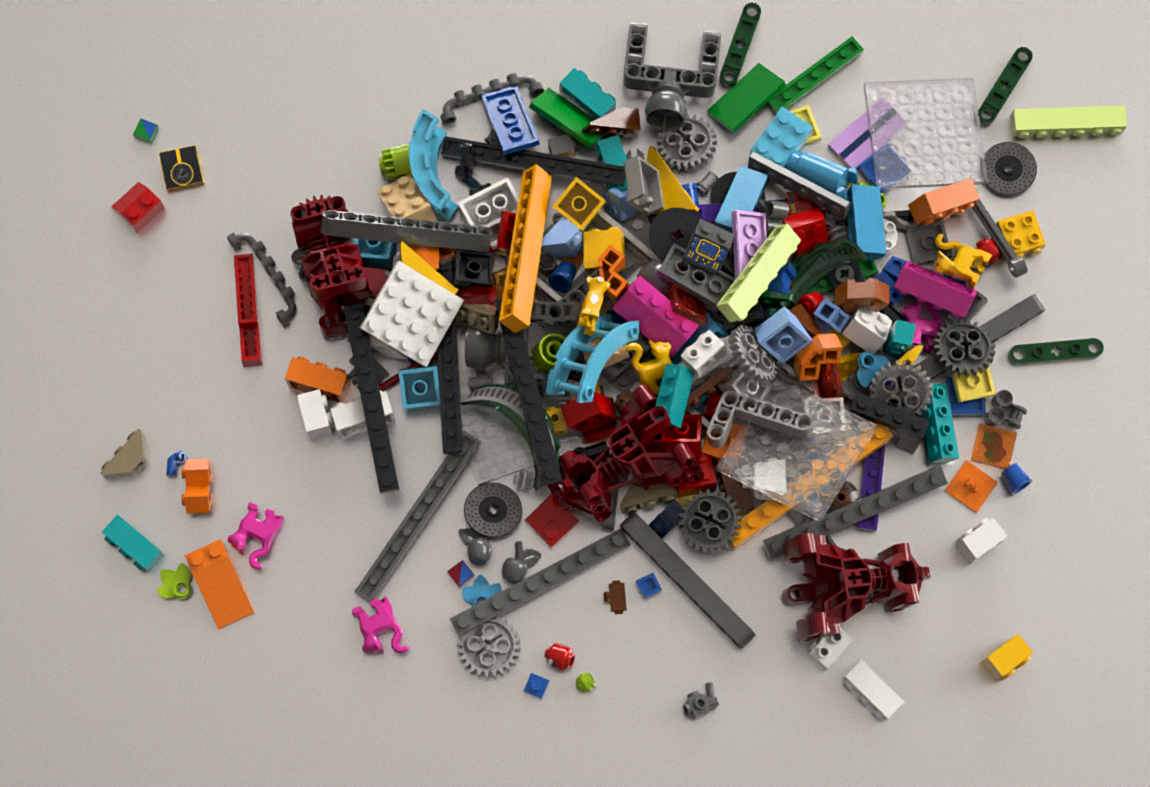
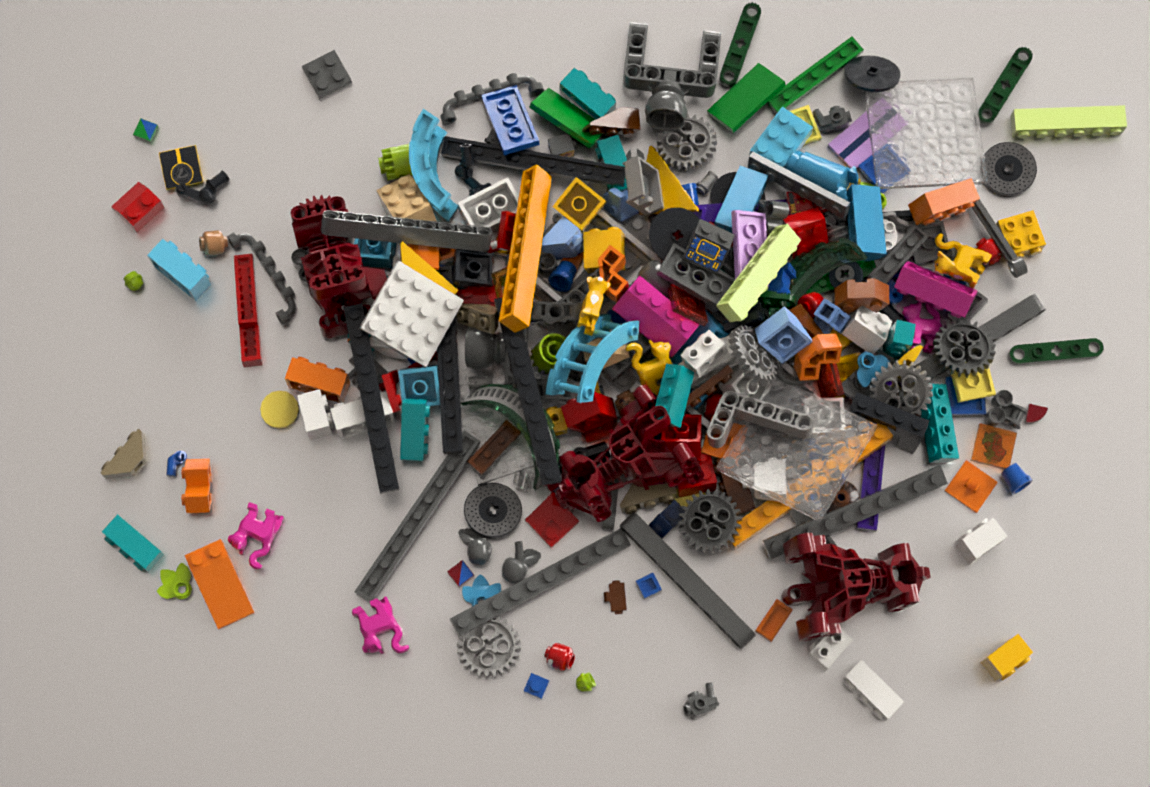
none -> lime plate [123,271,143,291]
none -> medium azure brick [147,239,211,301]
none -> black pin [176,170,230,205]
none -> medium nougat head [199,230,228,256]
none -> light yellow tile [260,390,299,429]
none -> dark grey plate [302,50,352,99]
none -> red plate [381,369,402,413]
none -> teal brick [400,398,430,461]
none -> reddish brown plate [467,420,521,476]
none -> orange tile [755,599,793,642]
none -> dark grey piece [812,106,852,132]
none -> black piece [845,55,901,92]
none -> dark grey tile [867,224,929,284]
none -> dark red tile [1025,404,1048,424]

